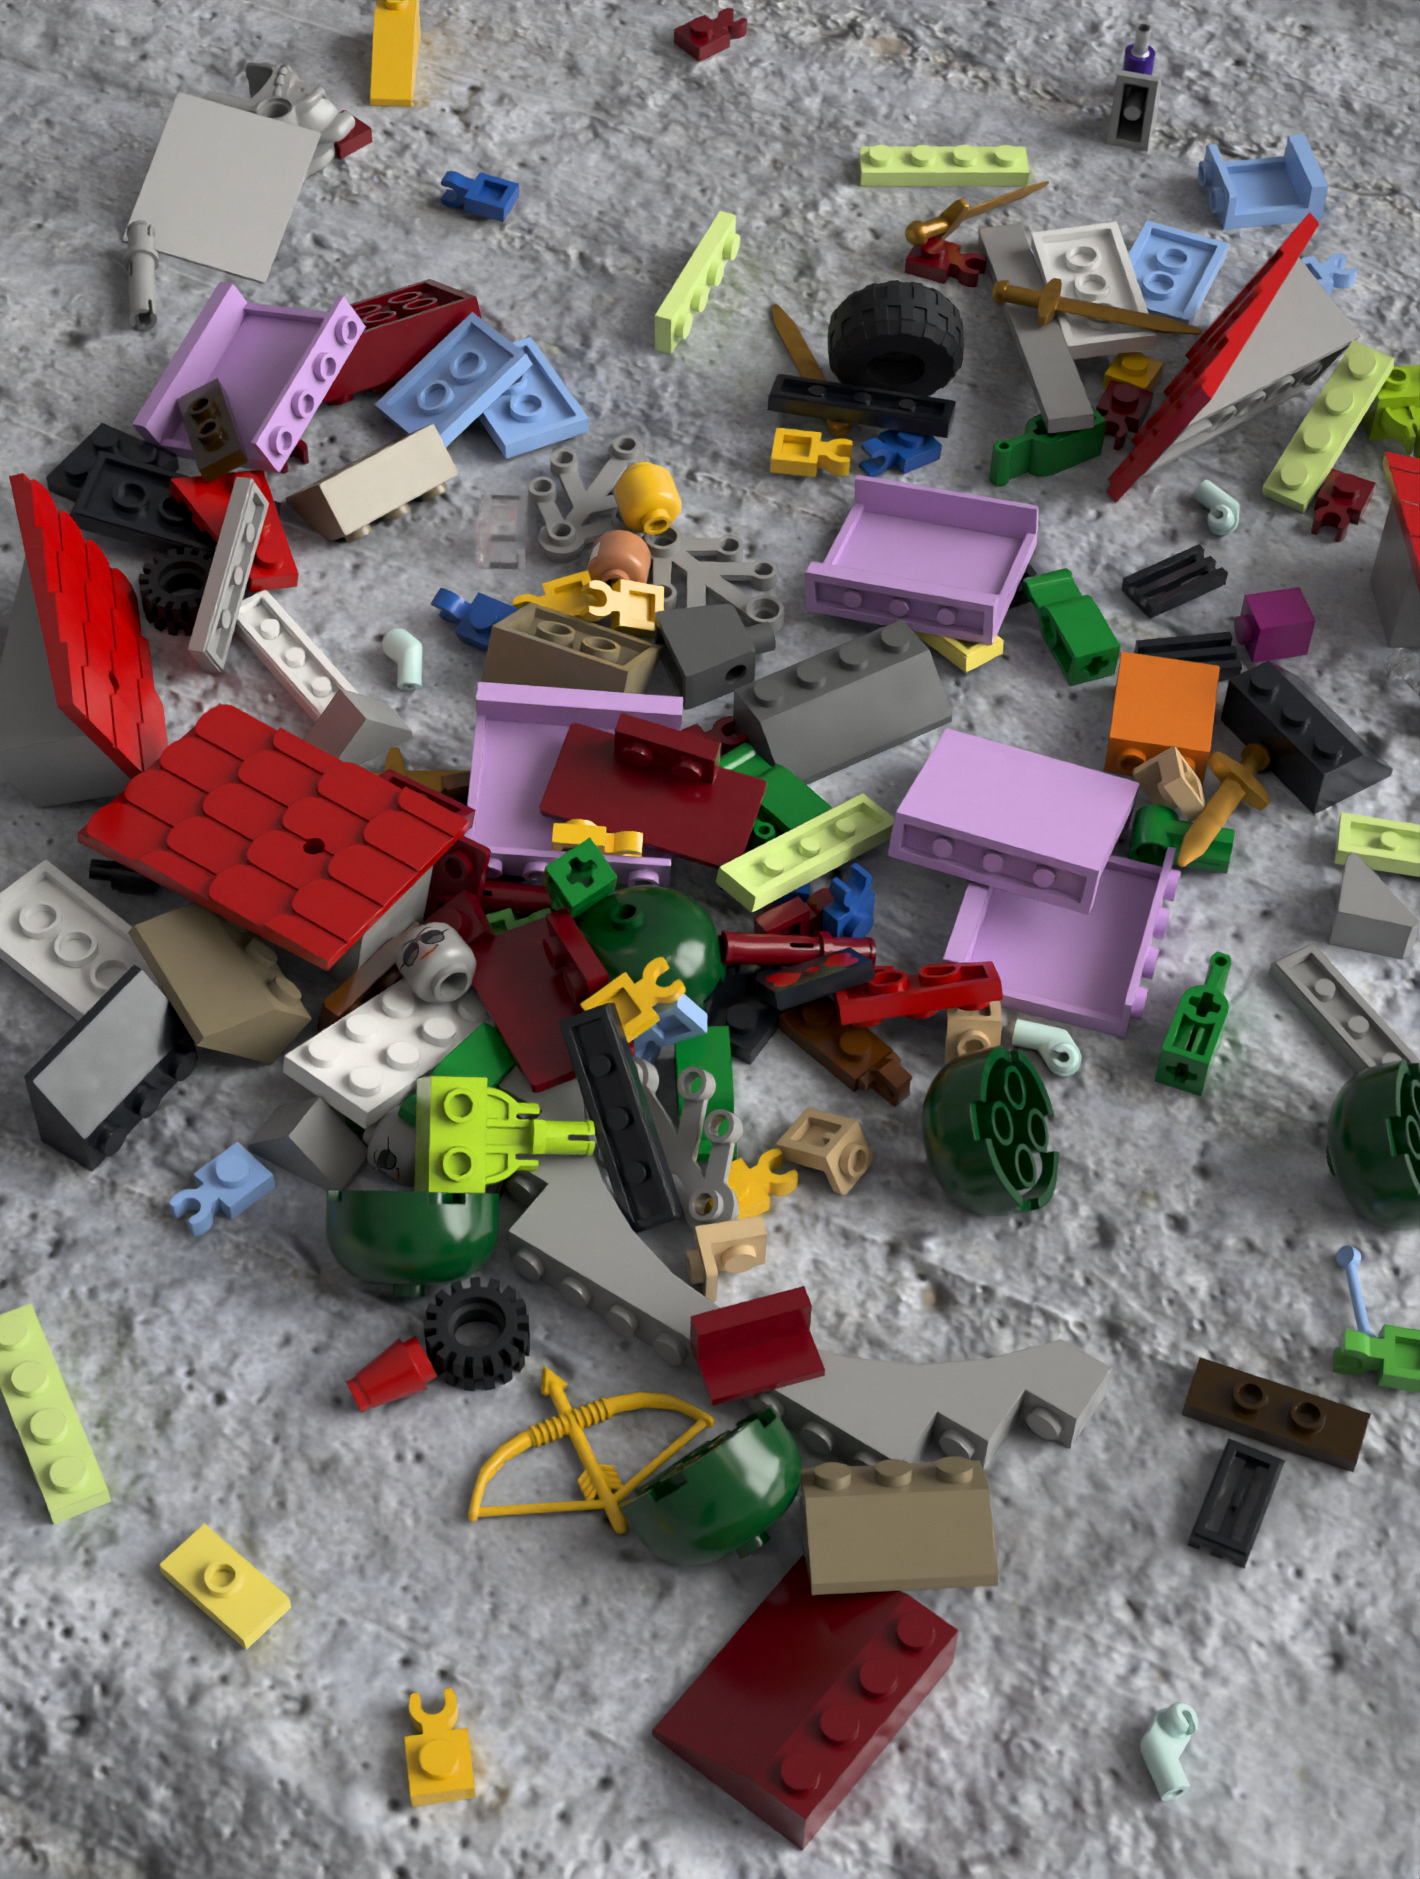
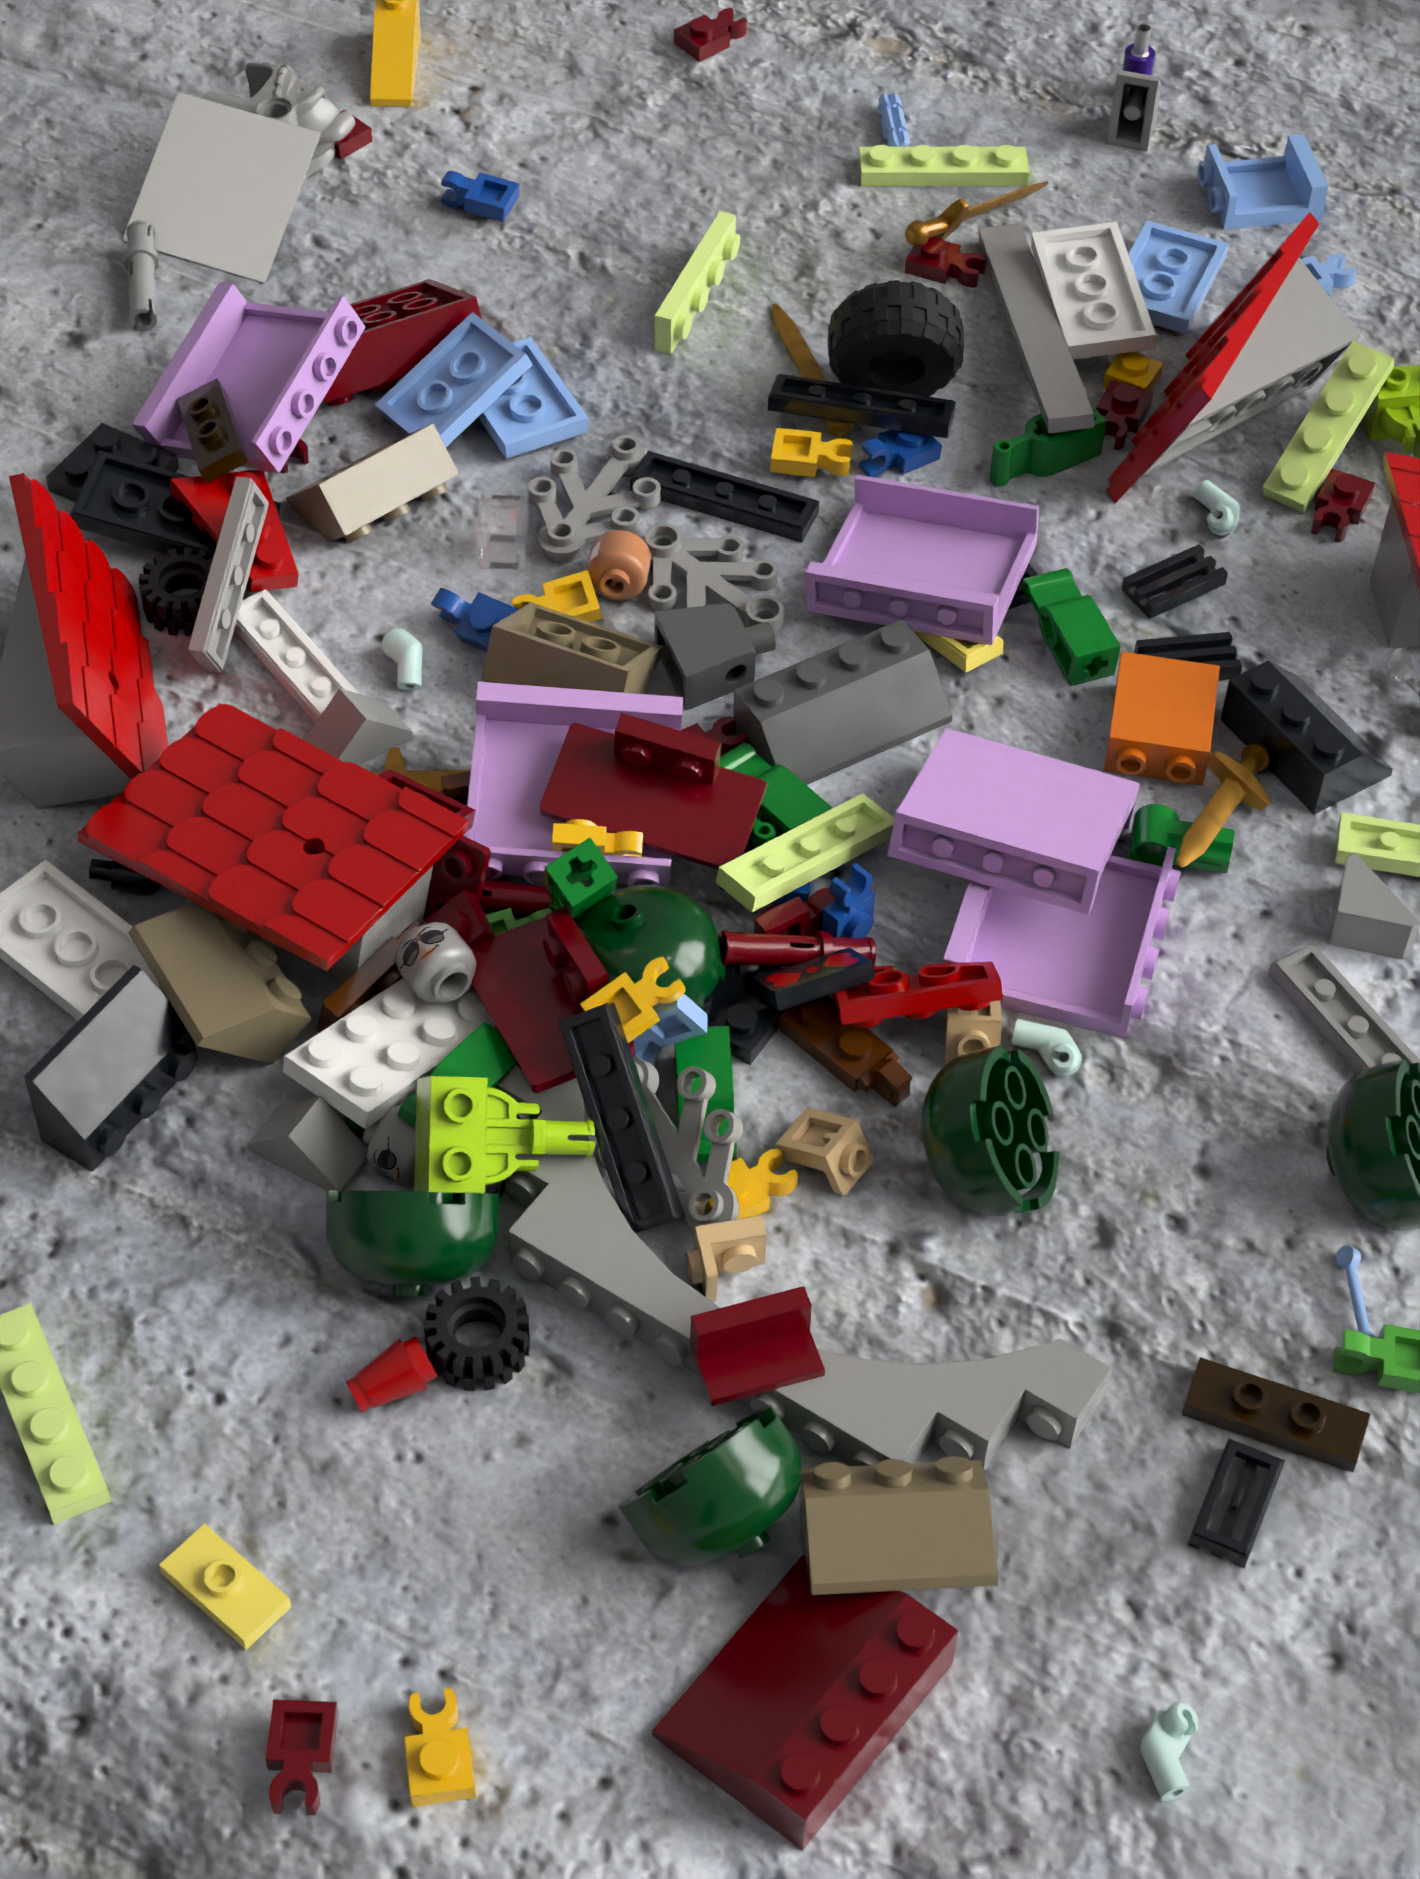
light blue plate [169,1142,275,1237] -> none
yellow piece [467,1365,715,1534] -> none
yellow plate [581,579,664,638] -> none
yellow head [614,462,681,535] -> none
pearl gold sword [992,278,1202,335] -> none
tan bracket [1133,745,1206,822] -> none
green piece [1154,951,1231,1096] -> none
magenta brick [1234,587,1316,663] -> none
none -> dark red plate [265,1699,339,1816]
none -> black tile [630,451,820,543]
none -> light blue axle [878,93,910,147]

